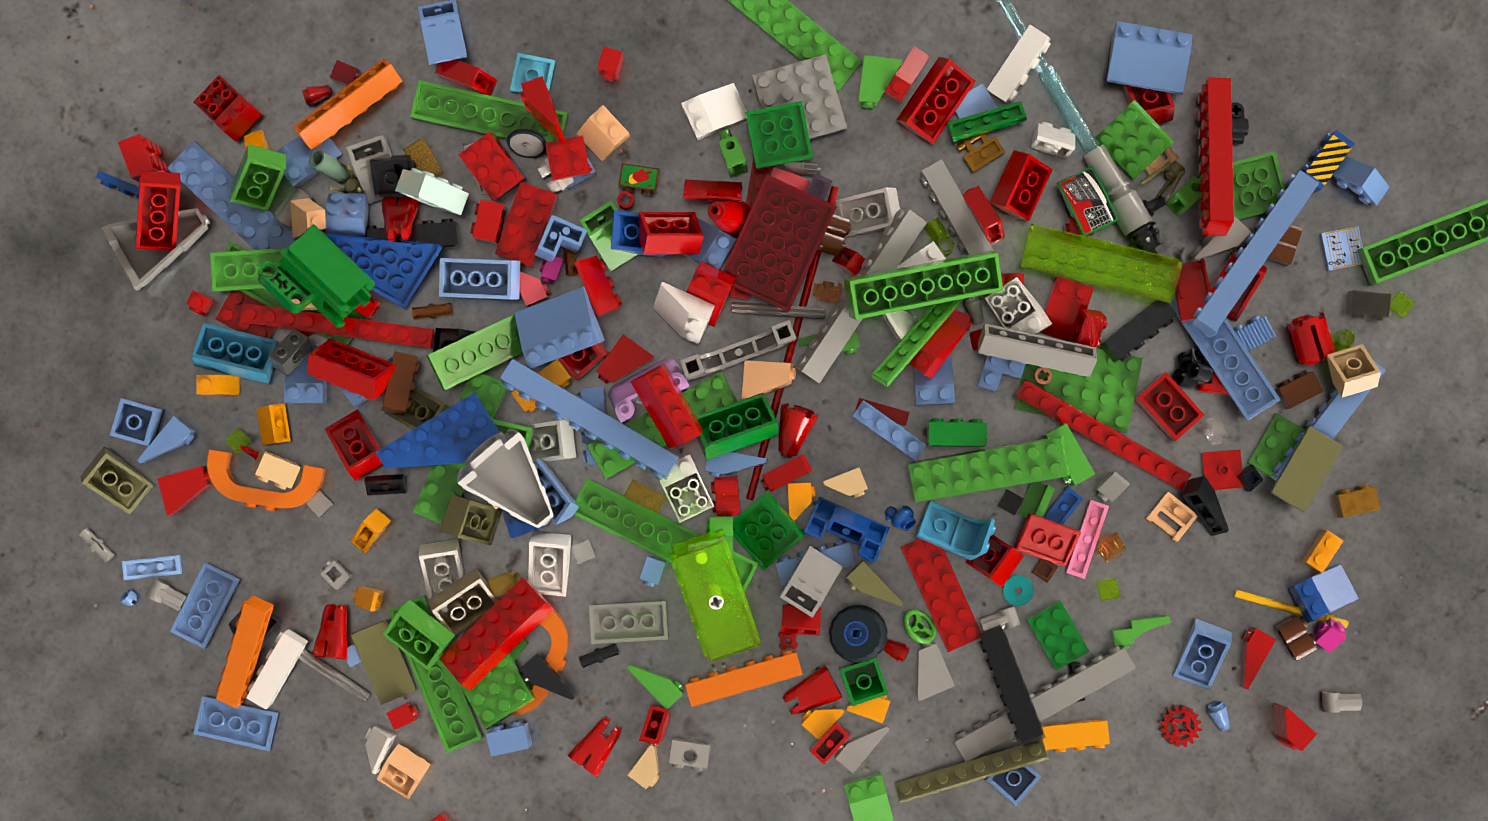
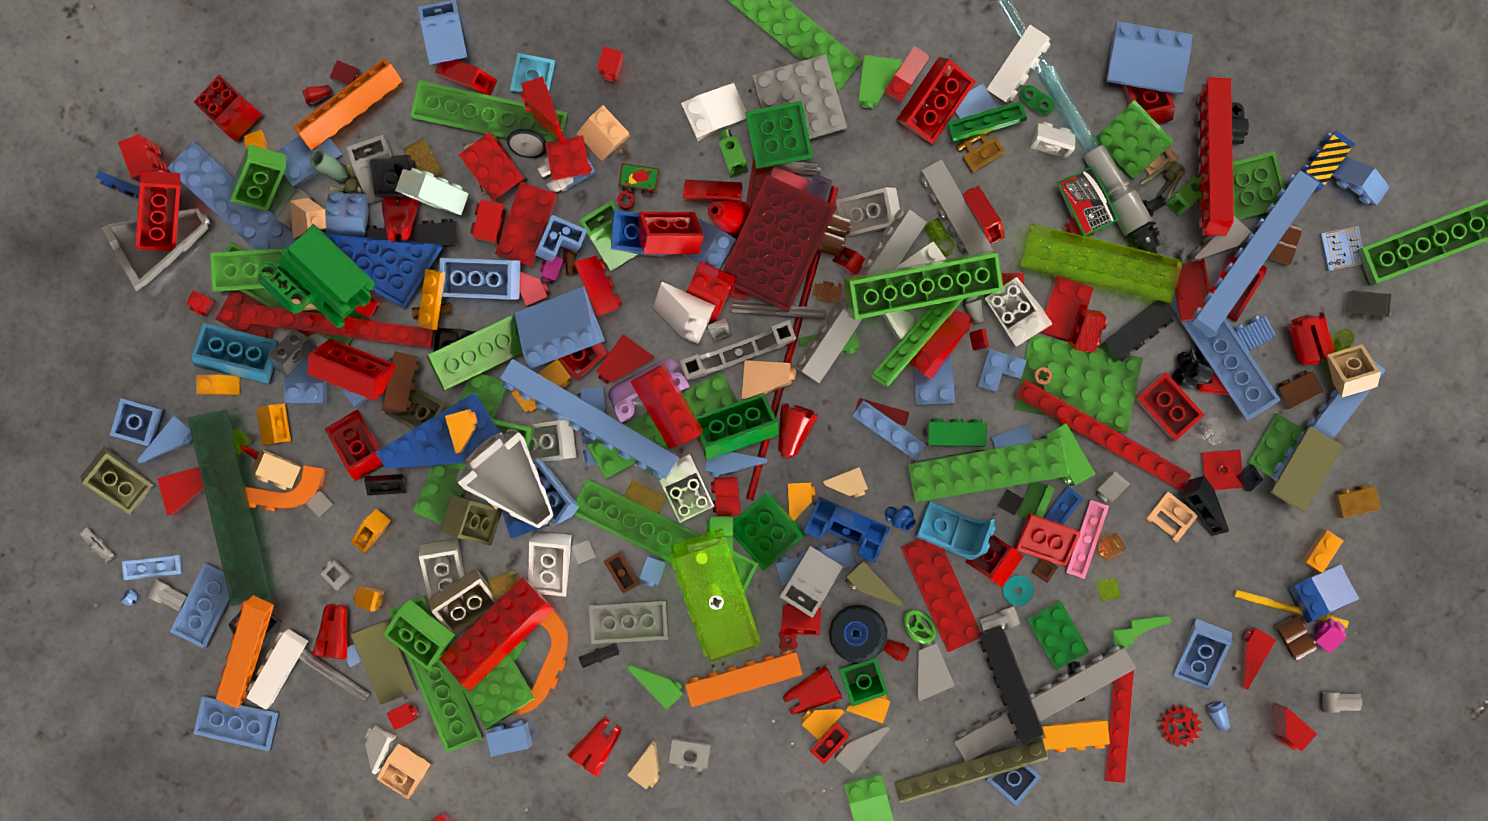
black slope [520,652,576,700] -> none
red slope [639,705,670,745] -> none
red slope [760,454,812,492] -> none
light grey brick [978,324,1097,377] -> none
red brick [990,150,1053,221] -> none
clear neon green tile [1387,291,1415,318] -> none
none -> clear green plate [188,409,271,606]
none -> light orange plate [417,269,445,330]
none -> light orange slope [445,409,478,454]
none -> reddish brown brick [603,551,641,594]
none -> light grey tile [707,318,731,342]
none -> medium blue tile [991,425,1033,447]
none -> green plate [1019,85,1054,116]
none -> red plate [1105,670,1134,783]

